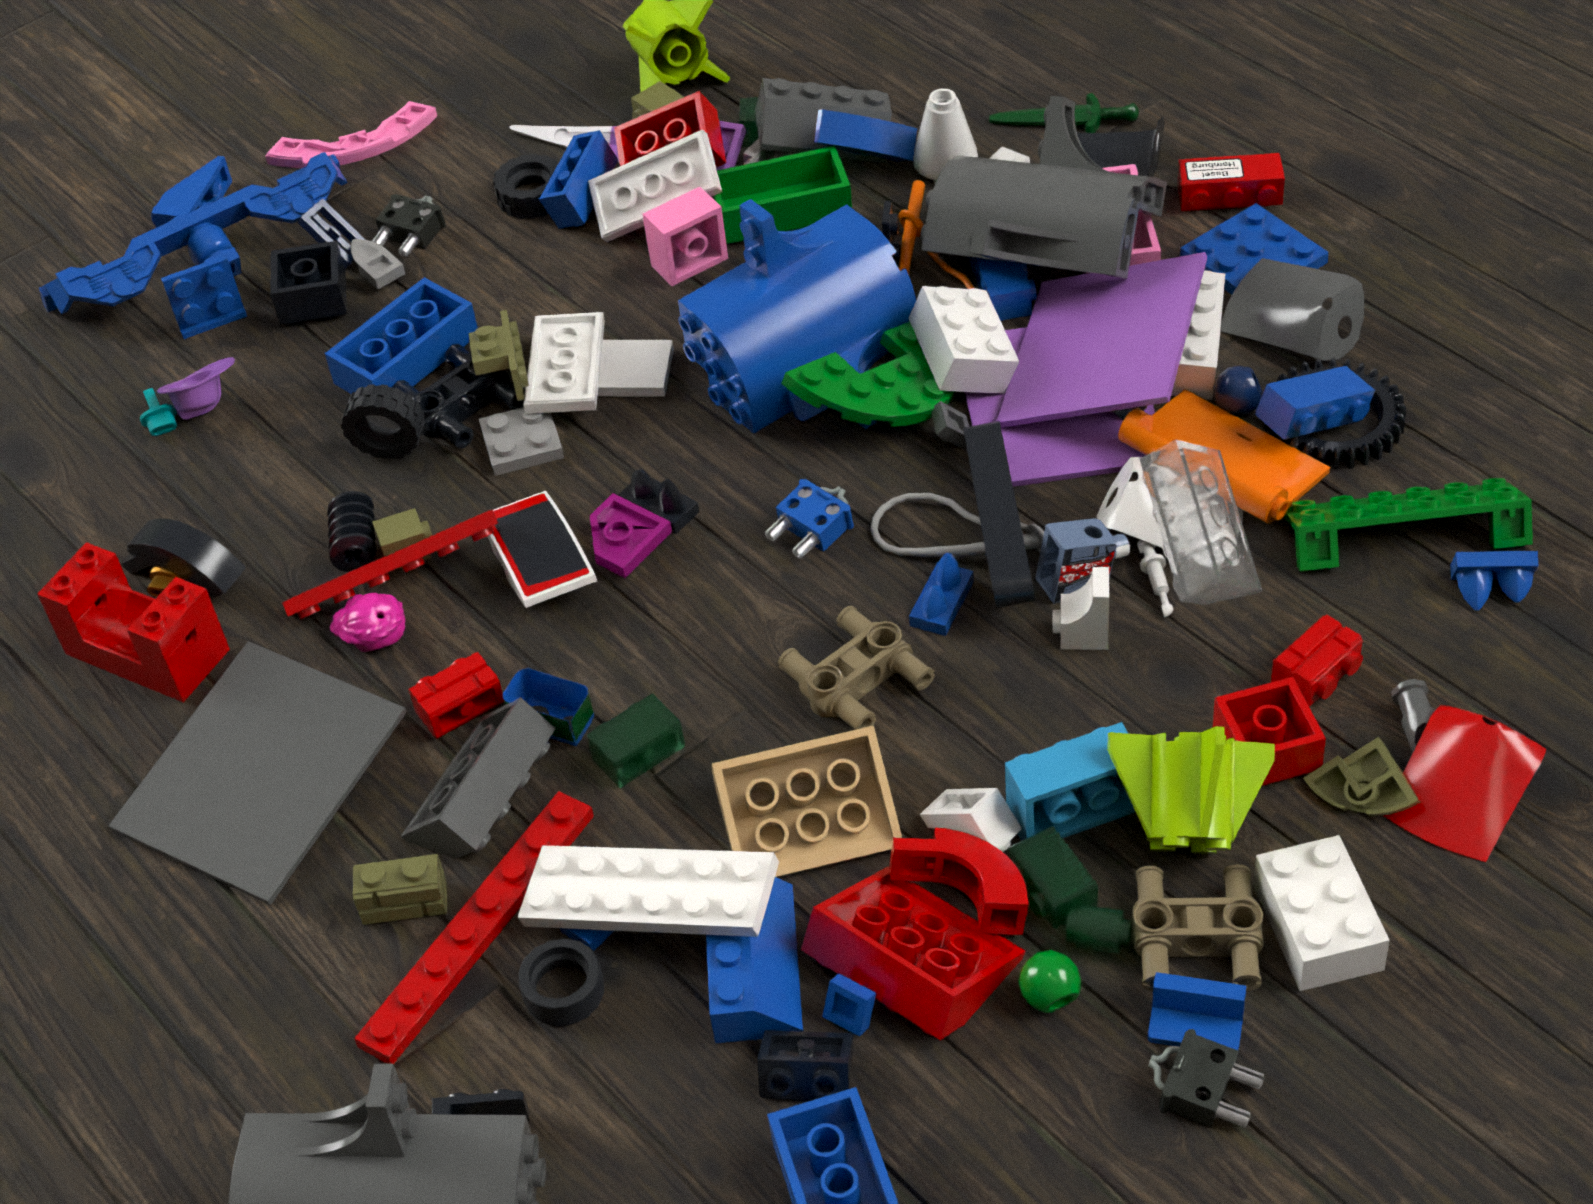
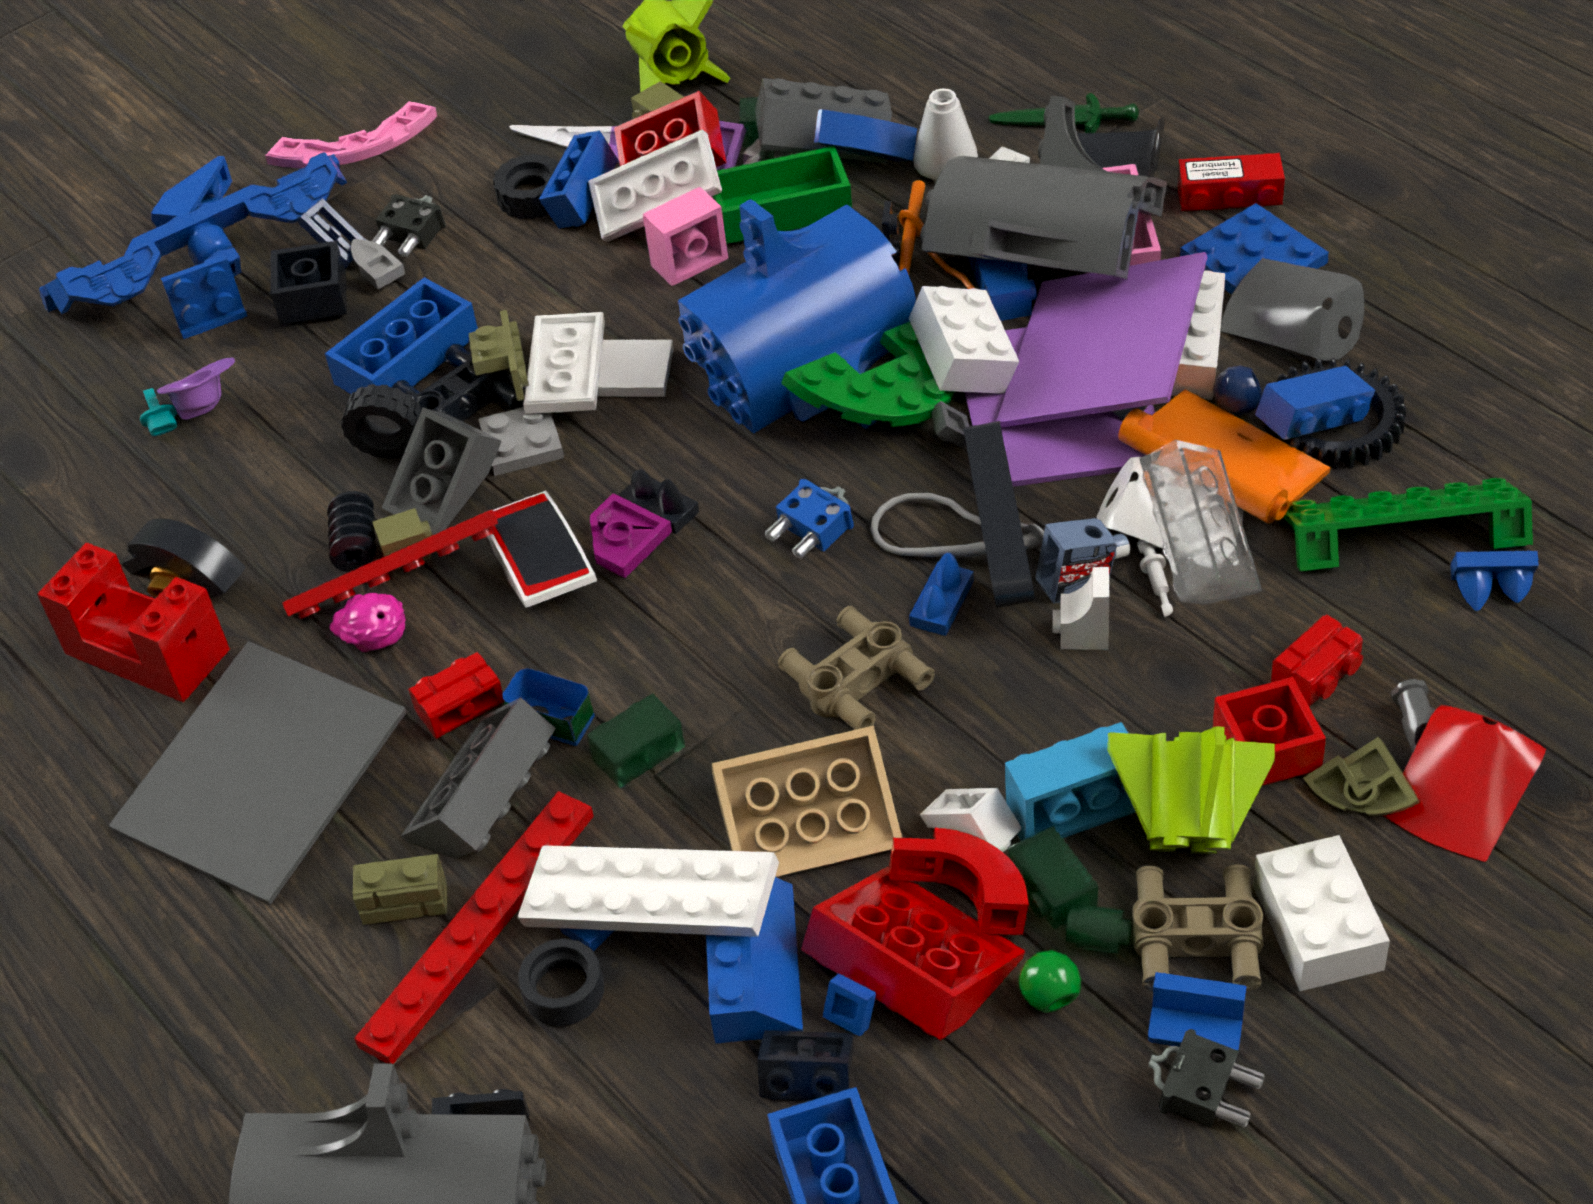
none -> dark grey slope [382,408,502,535]

